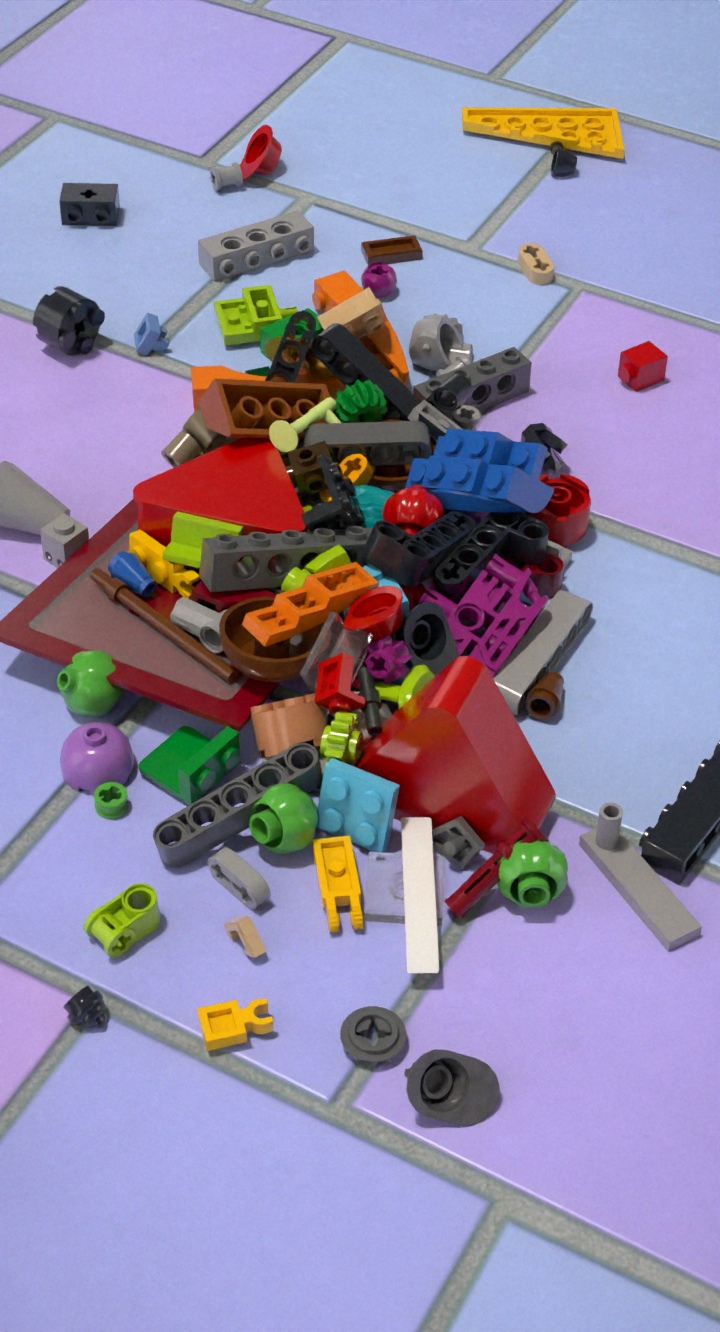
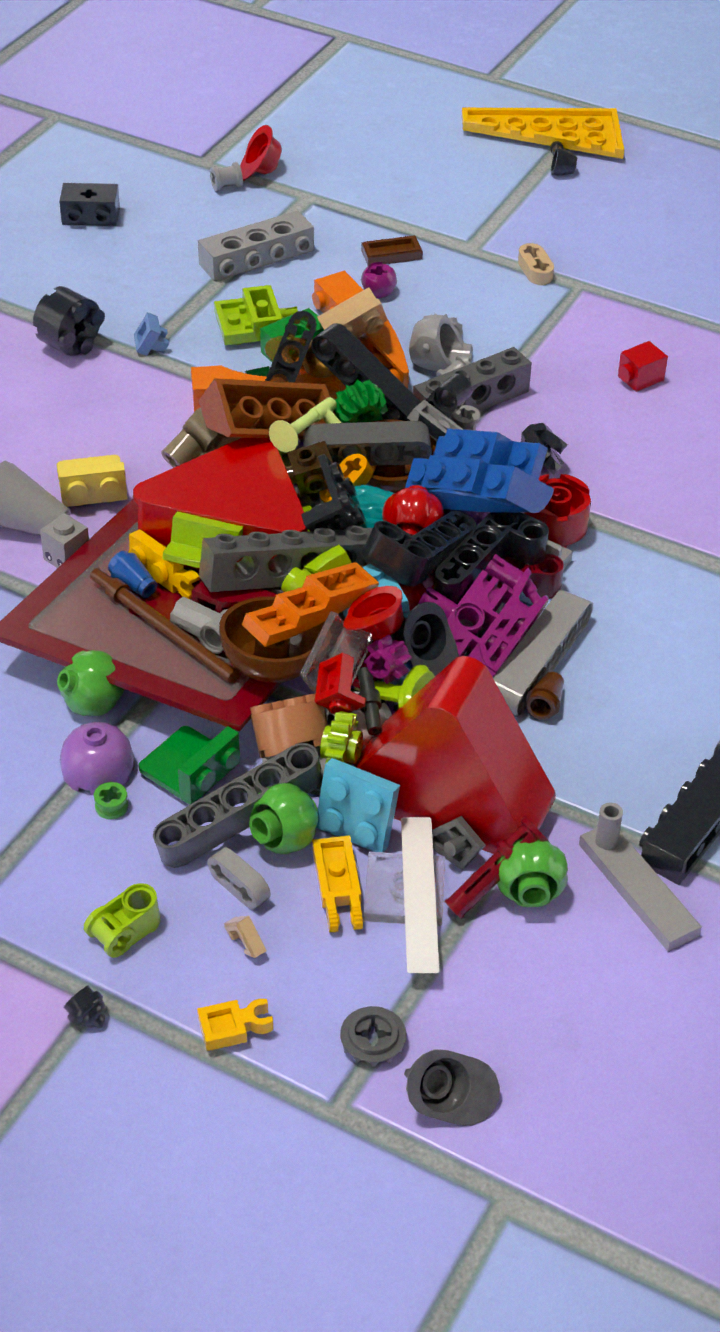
none -> light yellow bracket [56,455,127,507]

